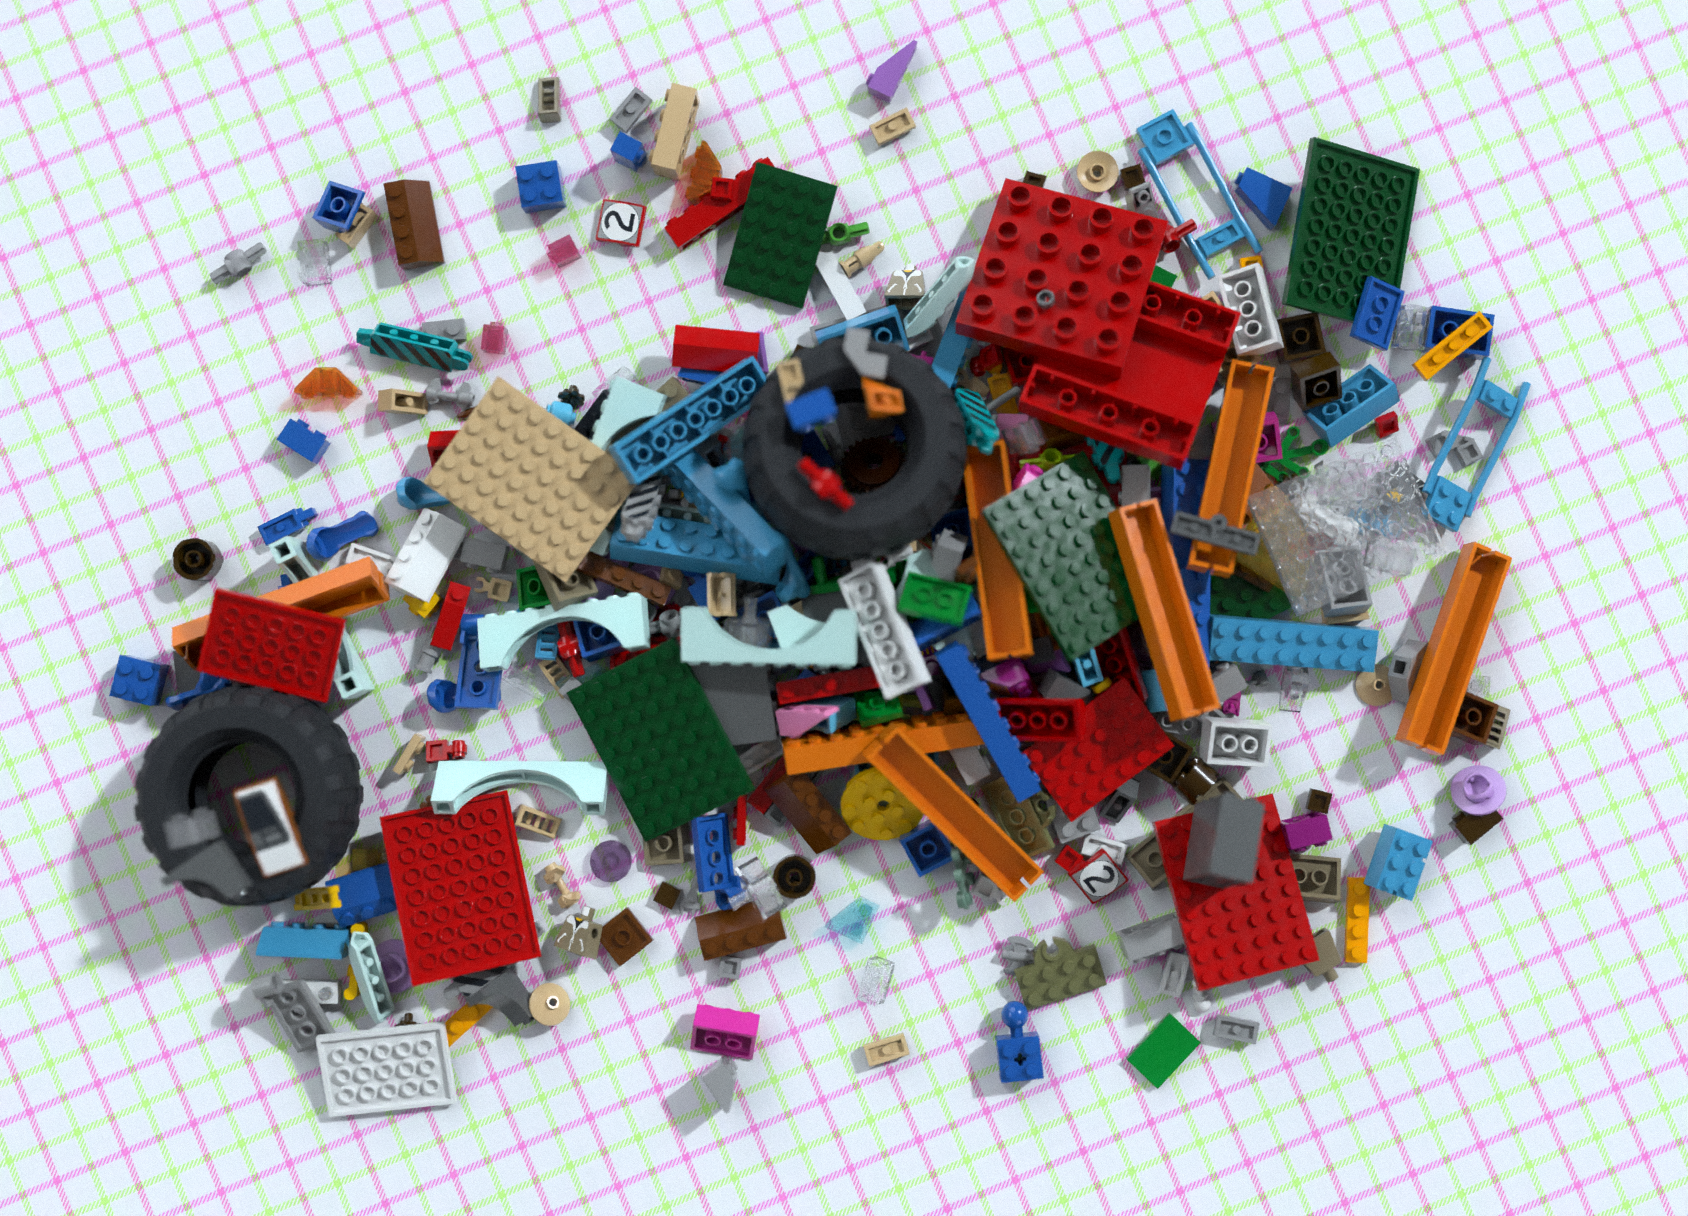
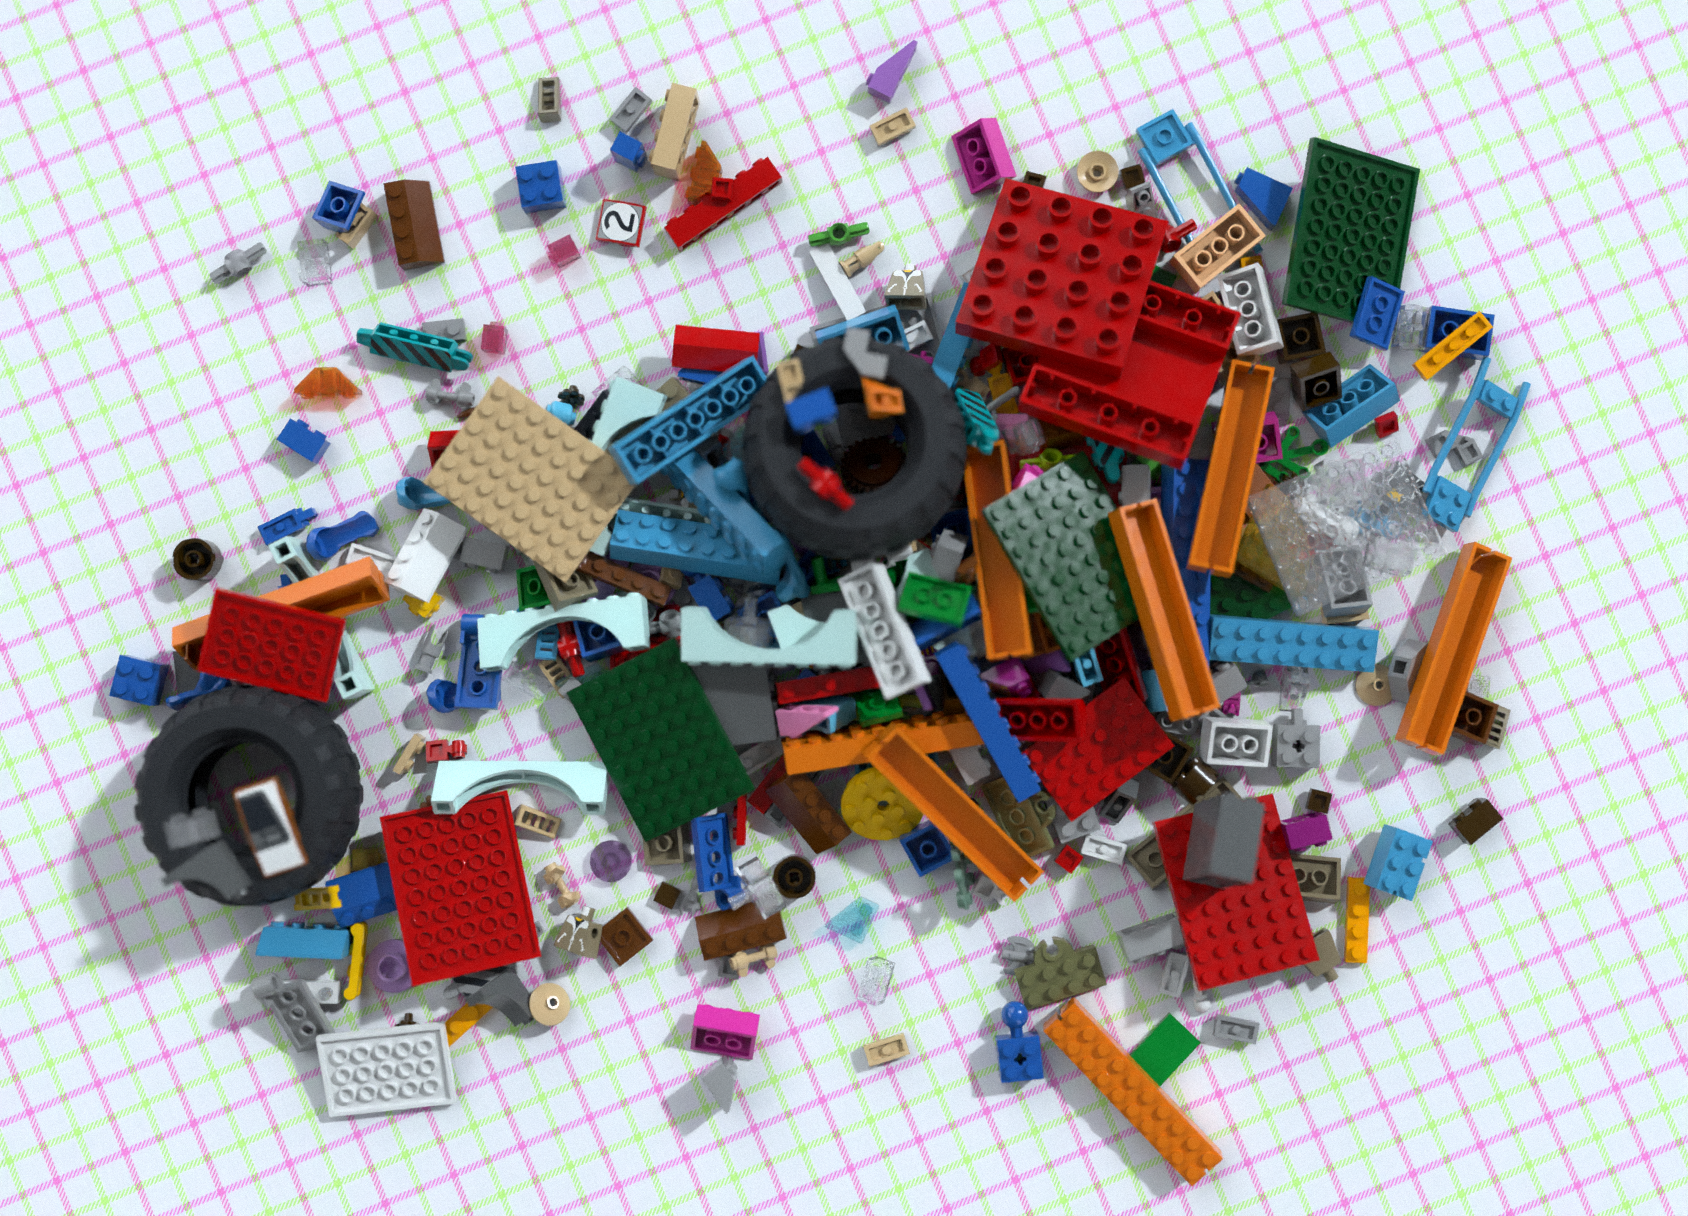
light aqua brick [349,932,395,1024] -> none
tan slope [378,388,428,415] -> none
red slope [430,581,471,651] -> none
tan plate [474,577,514,603] -> none
light grey hinge [621,470,666,542] -> none
tan hinge [707,572,736,617] -> none
dark green plate [723,162,838,309] -> none
light aqua brick [903,256,975,339] -> none
black piece [1029,635,1056,665] -> none
dark grey hinge [1037,290,1055,309] -> none
slope [1067,848,1129,904] -> none
yellow tile [1090,676,1112,694] -> none
dark grey hinge [1169,511,1262,557] -> none
lavender piece [1451,765,1506,816] -> none
none -> tan piece [729,943,778,977]
none -> dark pink slope [951,118,1016,194]
none -> orange piece [1043,996,1223,1187]
none -> light nougat brick [1169,204,1266,294]
none -> light grey hinge [1271,708,1320,768]

